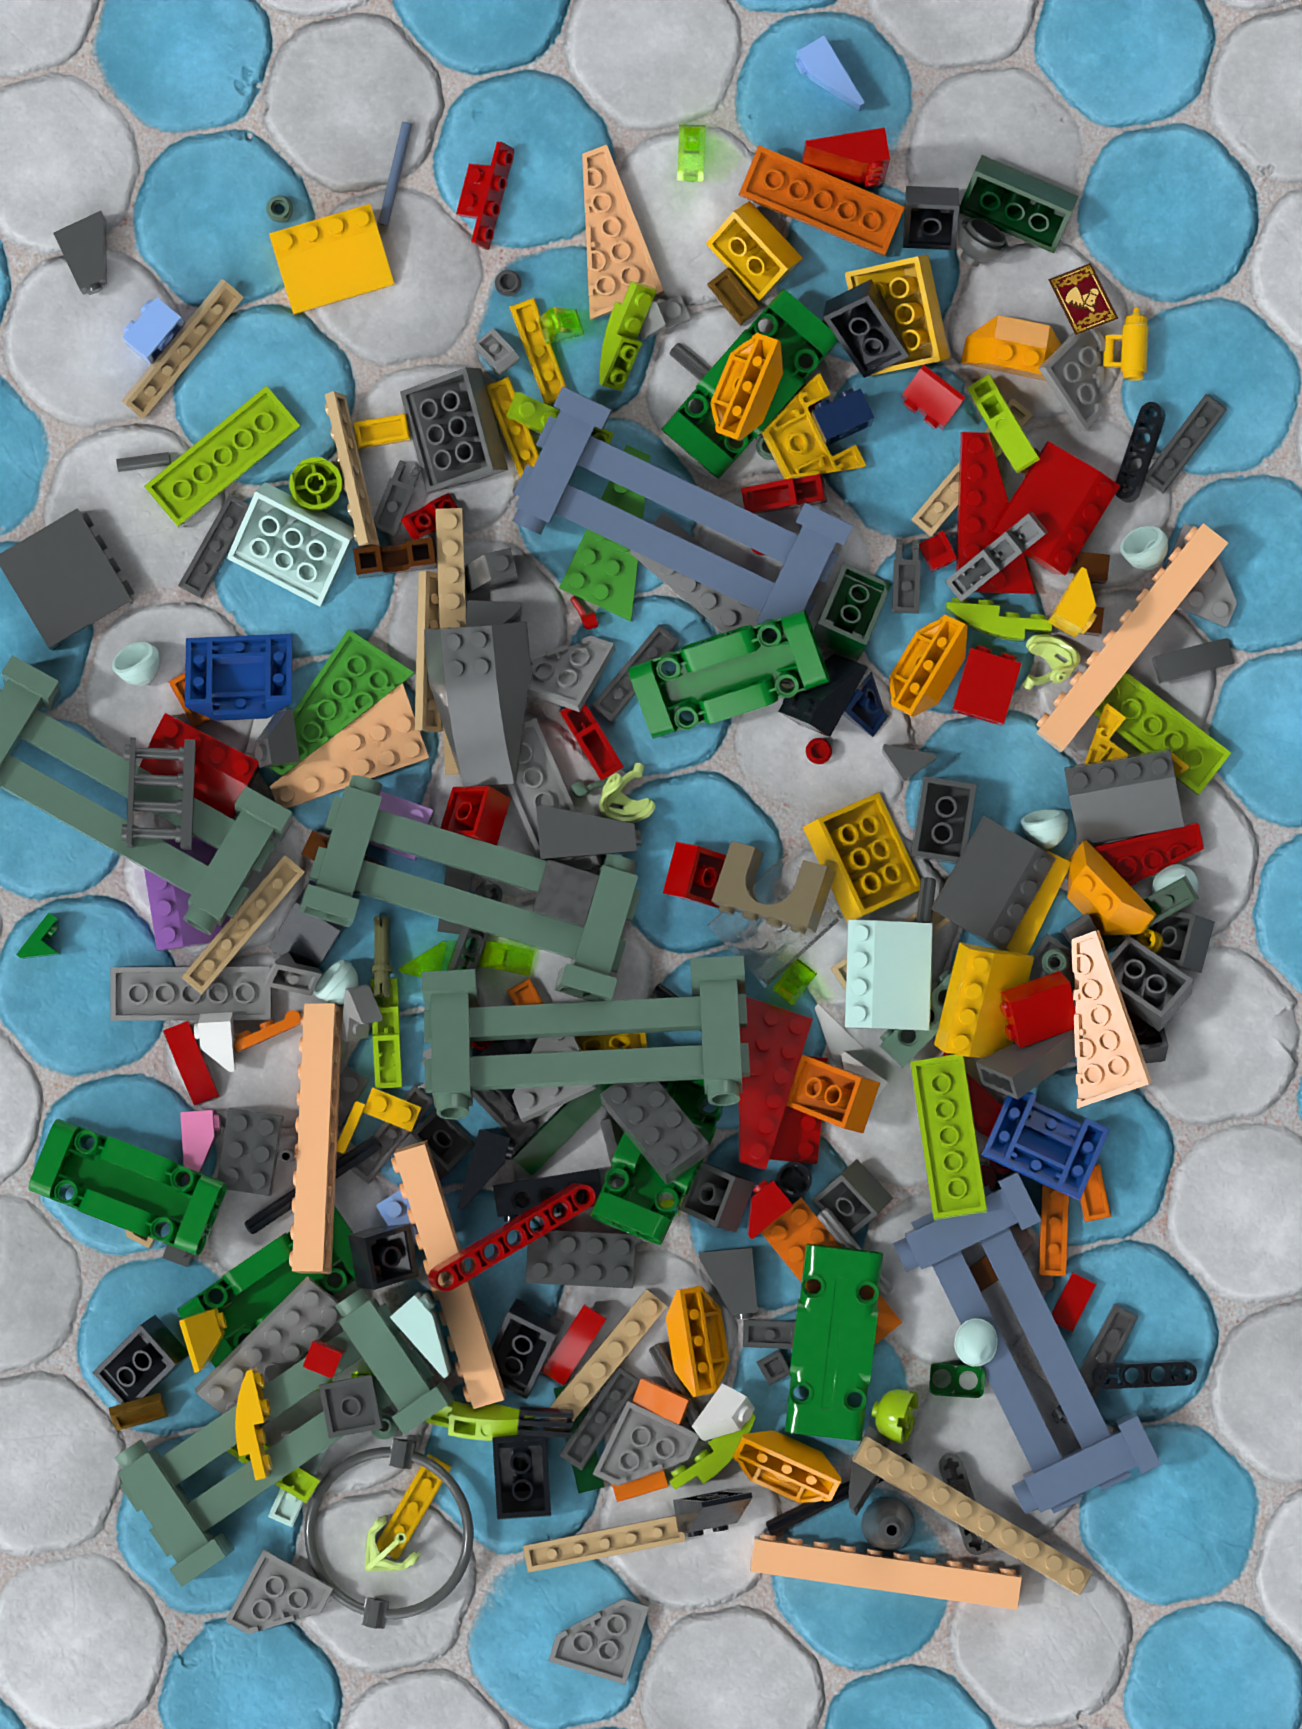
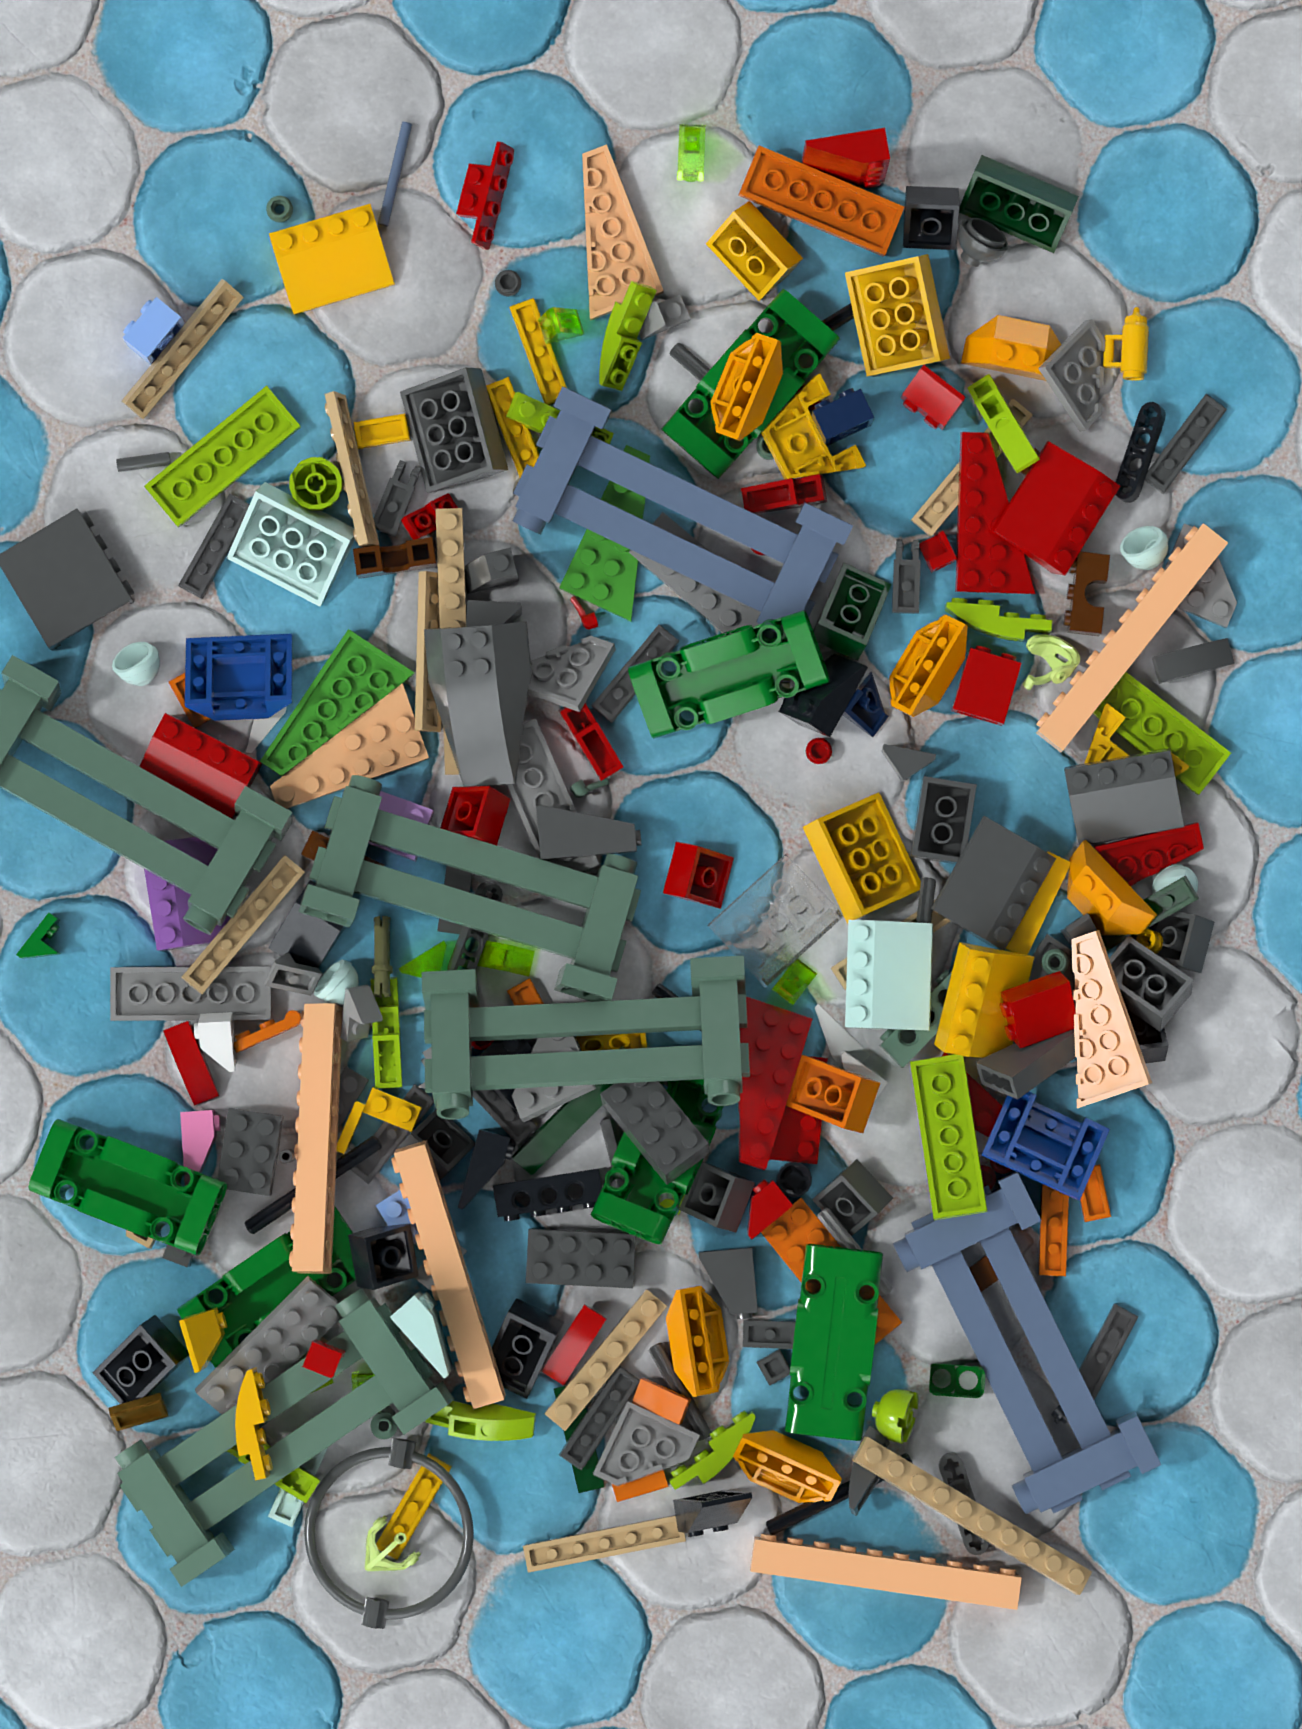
dark grey slope [53,211,107,295] -> none
dark grey fence [121,737,196,850] -> none
light grey plate [225,1549,335,1634] -> none
dark grey slope [255,709,300,768] -> none
dark grey plate [318,1374,383,1439] -> none
red beam [428,1183,596,1292] -> none
light grey slope [473,328,520,376] -> none
black slope [492,1435,551,1520] -> none
black tile [517,1406,574,1438] -> none
flat silver tile [532,860,599,927] -> none
light grey plate [548,1598,649,1685] -> none
yellowish green helmet [599,763,655,823] -> none
white slope [692,1383,755,1441] -> none
pearl gold tile [707,268,761,326] -> none
dark tan arch [712,841,835,935] -> none
light blue slope [795,36,865,111] -> none
black slope [823,279,910,378] -> none
dark grey cone [861,1497,915,1551] -> none
dark grey slope [945,511,1048,602] -> none
light aqua hat [954,1318,998,1366] -> none
light aqua hat [1021,809,1069,850] -> none
yellow slope [1047,567,1097,638] -> none
sticker [1048,263,1119,335] -> none
red tile [1051,1272,1097,1332] -> none
black beam [1092,1360,1197,1389] -> none

